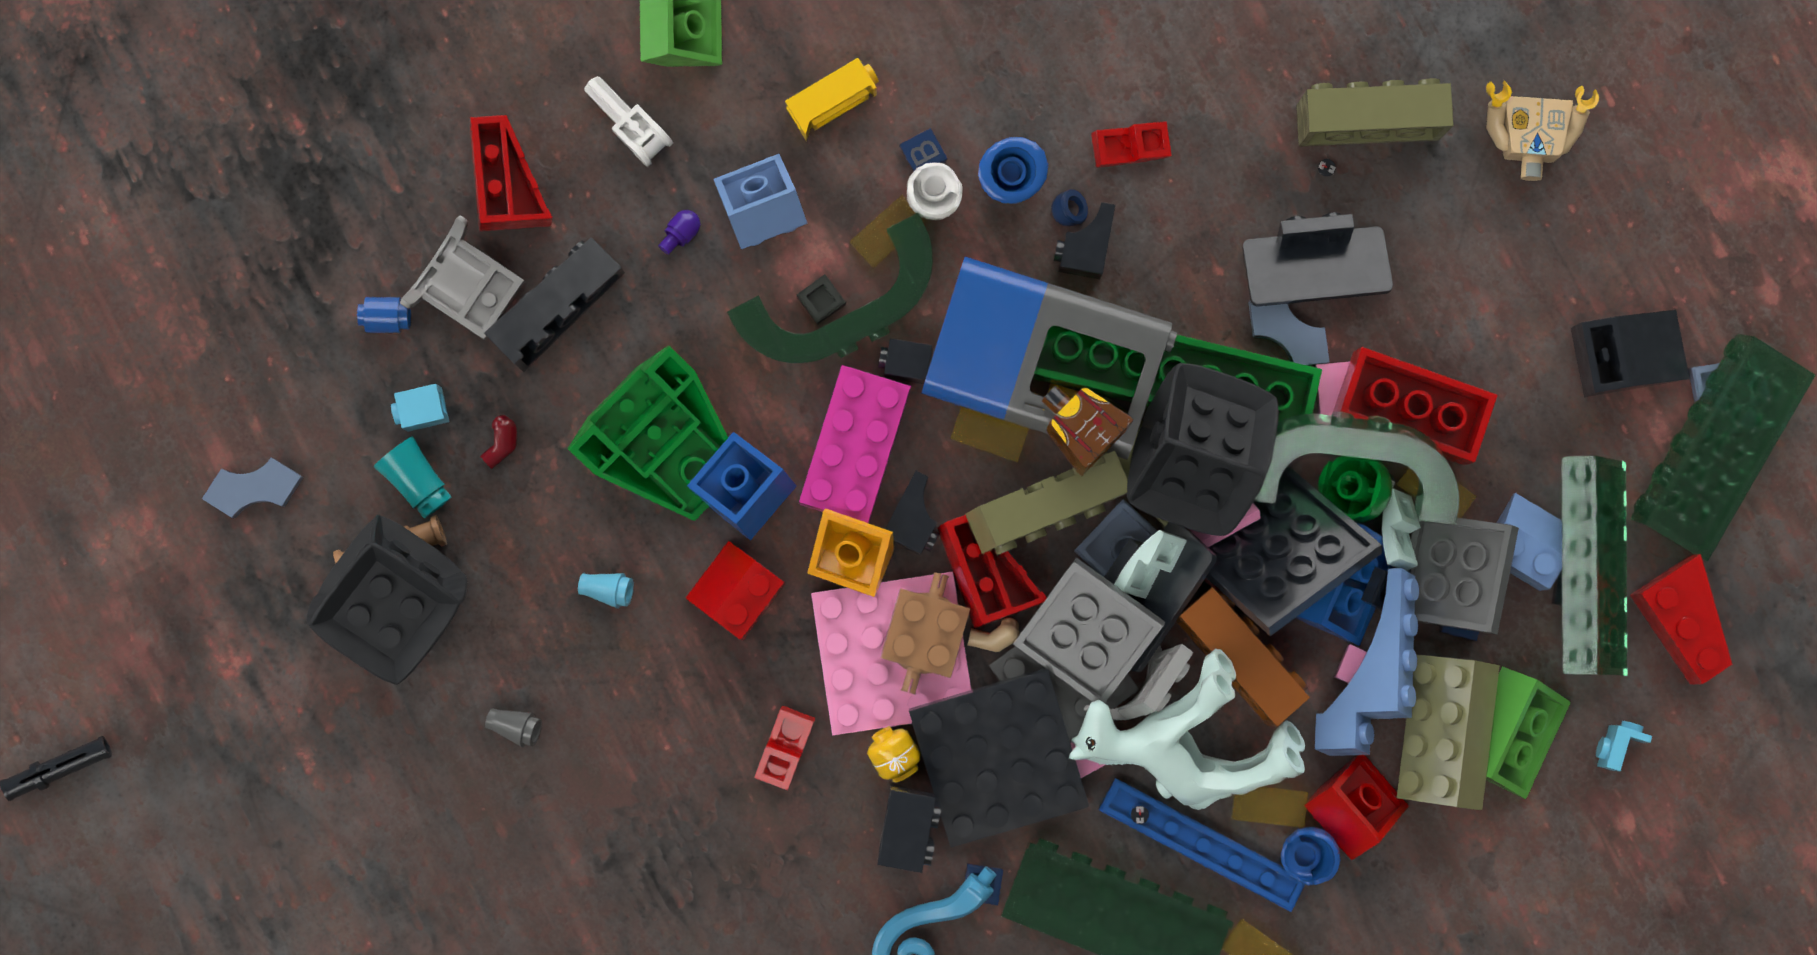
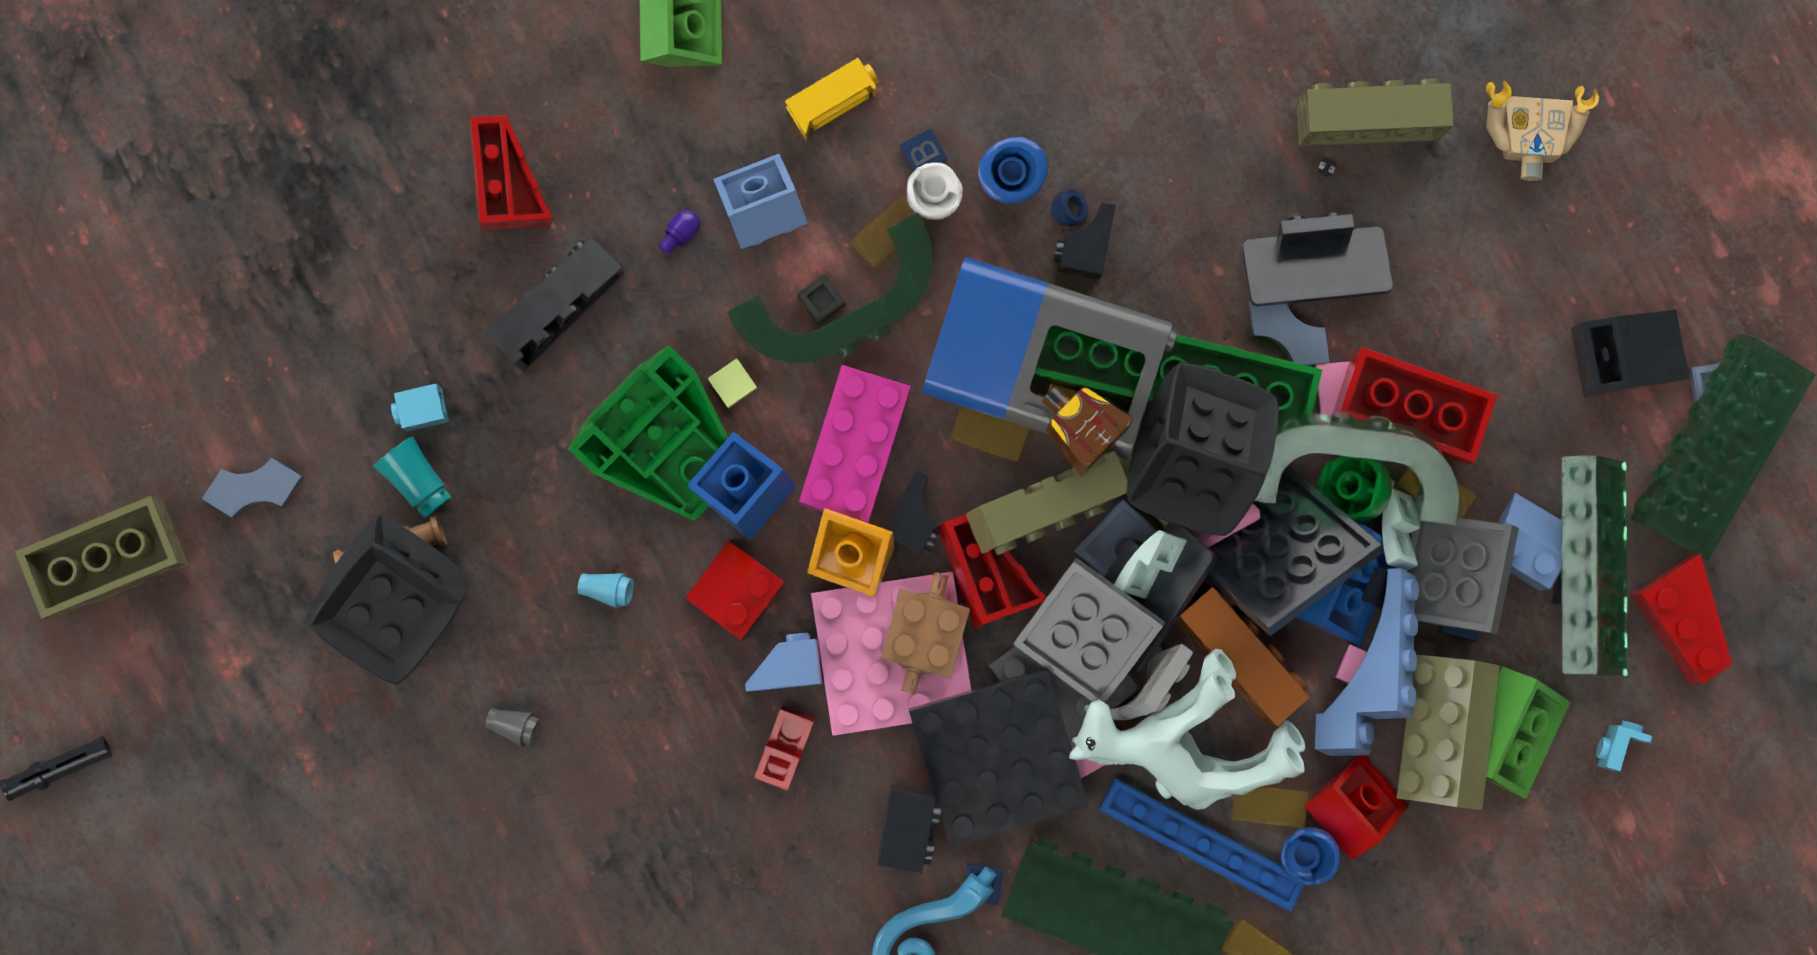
blue brick [357,297,411,333] -> none
light grey piece [400,216,525,340] -> none
dark red arm [480,415,517,469] -> none
white connector [584,76,674,167] -> none
yellow head [867,726,921,782] -> none
black brick [878,338,932,384] -> none
tan arm [967,617,1020,652] -> none
red slope [1091,121,1172,168] -> none
black piece [1131,806,1149,824] -> none
none -> olive brick [15,496,188,620]
none -> yellowish green tile [708,358,758,409]
none -> medium blue slope [745,633,822,692]

